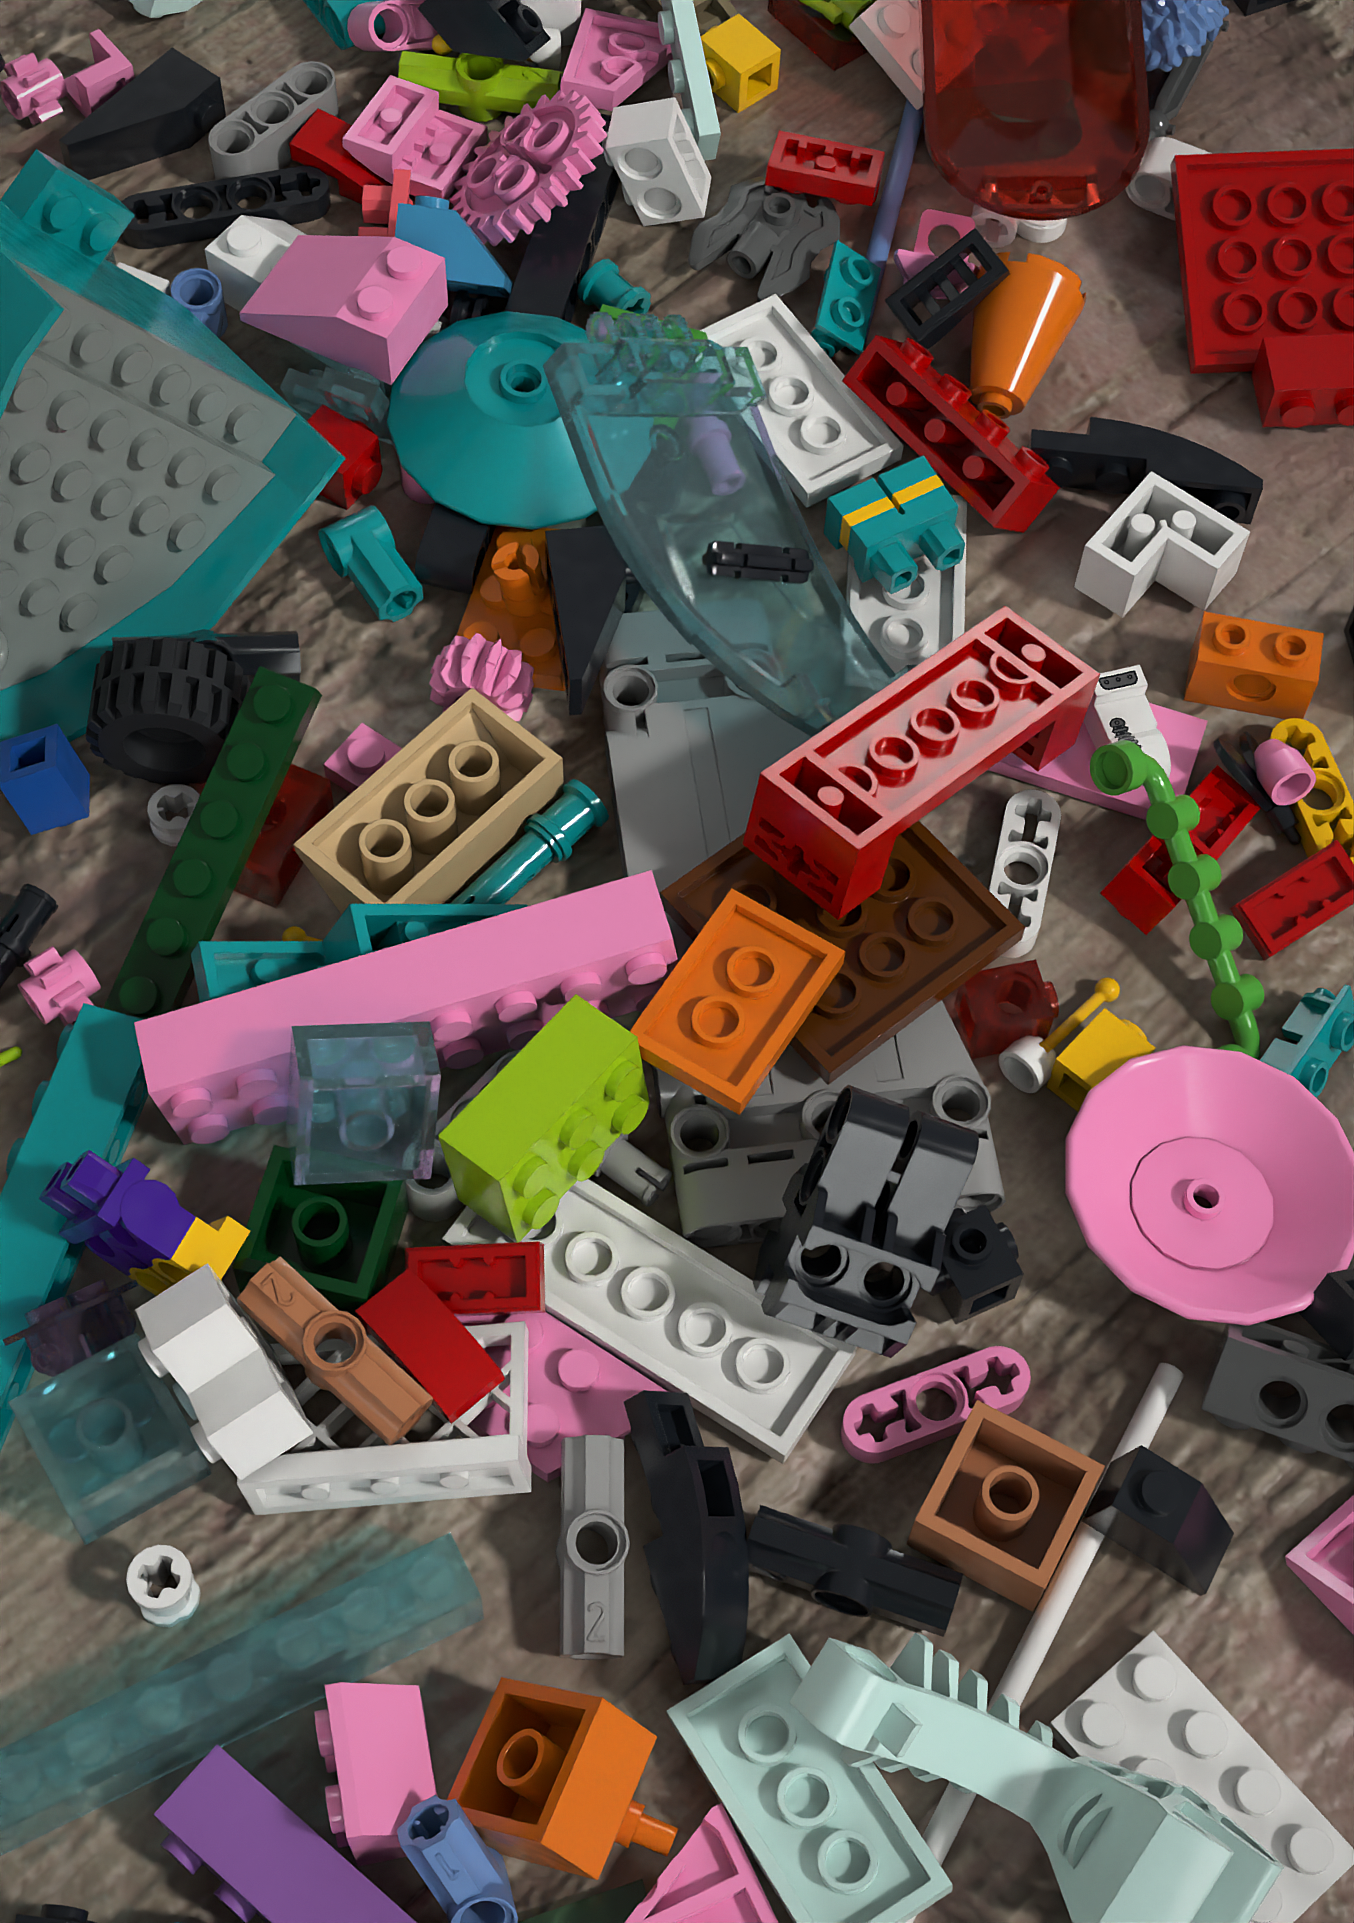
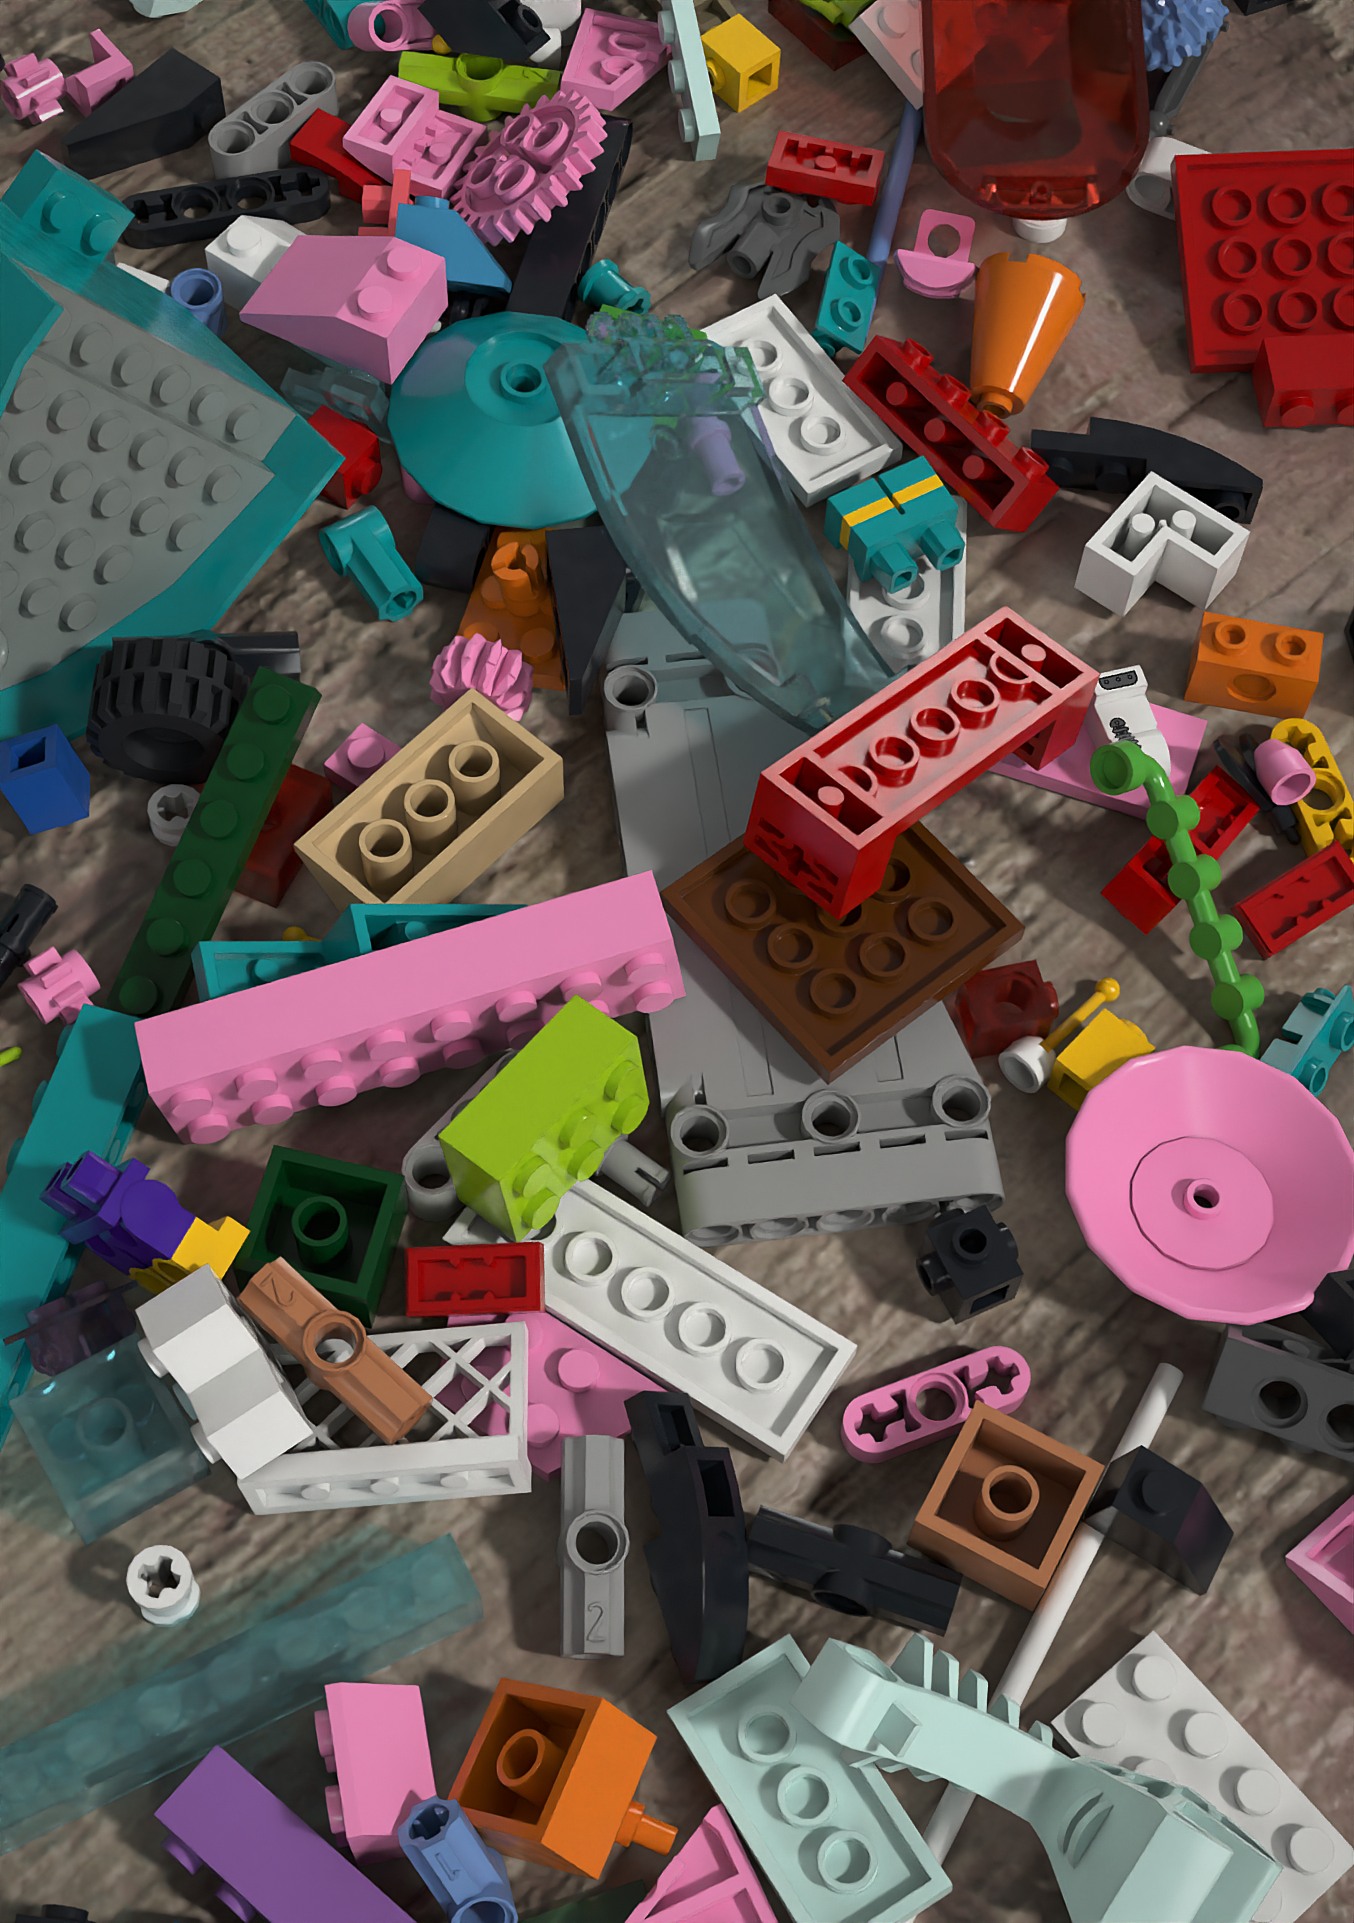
clear light blue brick [286,1021,441,1185] -> none
red slope [355,1268,505,1424] -> none
teal pin [449,779,609,904] -> none
white brick [602,97,711,227] -> none
orange plate [630,888,845,1115] -> none
black axle [702,540,814,584] -> none
black connector [753,1084,979,1358] -> none
black slope [884,228,1010,350] -> none
white bush [971,192,1022,248] -> none
white beam [989,790,1061,958] -> none

